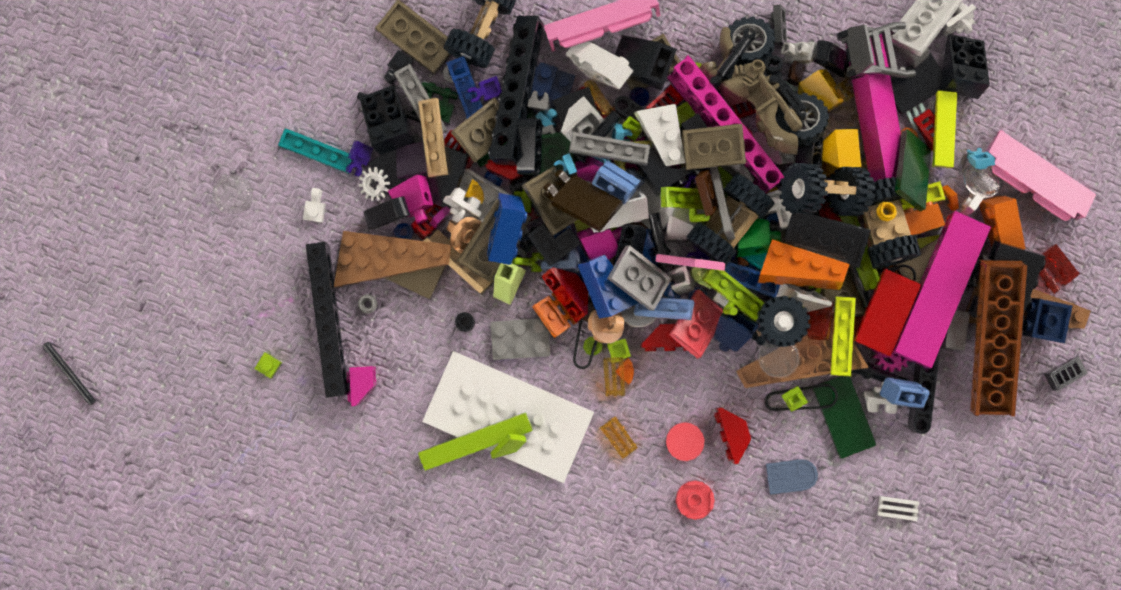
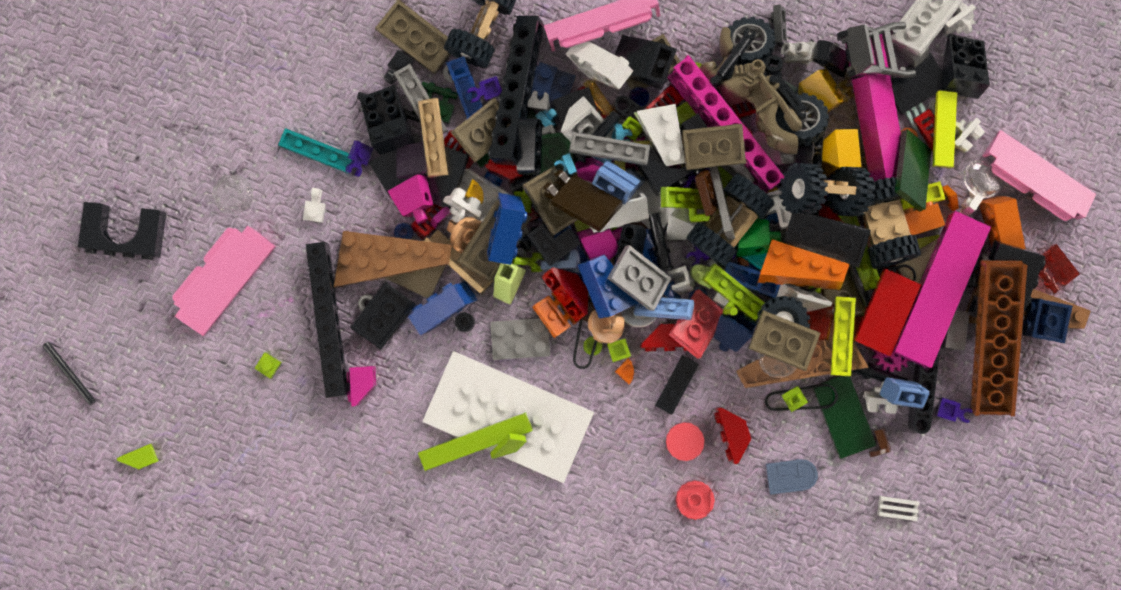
white gear [359,167,390,201] -> none
black beam [363,196,410,230] -> none
clear yellow tile [600,416,638,459] -> none
clear yellow tile [603,357,626,396] -> none
bright pink tile [656,254,725,270] -> none
reddish brown slope [787,60,804,85] -> none
yellow plate [876,202,897,222] -> none
medium azure plate [967,148,995,169] -> none
black slope [1043,356,1087,391] -> none
none -> black arch [78,202,166,260]
none -> lime tile [116,444,158,470]
none -> bright pink slope [173,226,276,336]
none -> black tile [350,281,416,350]
none -> blue wedge [408,281,478,336]
none -> black tile [655,355,699,415]
none -> dark tan tile [748,310,821,371]
none -> reddish brown tile [869,426,891,457]
none -> dark purple plate [935,397,973,423]
none -> white hips [955,118,985,154]

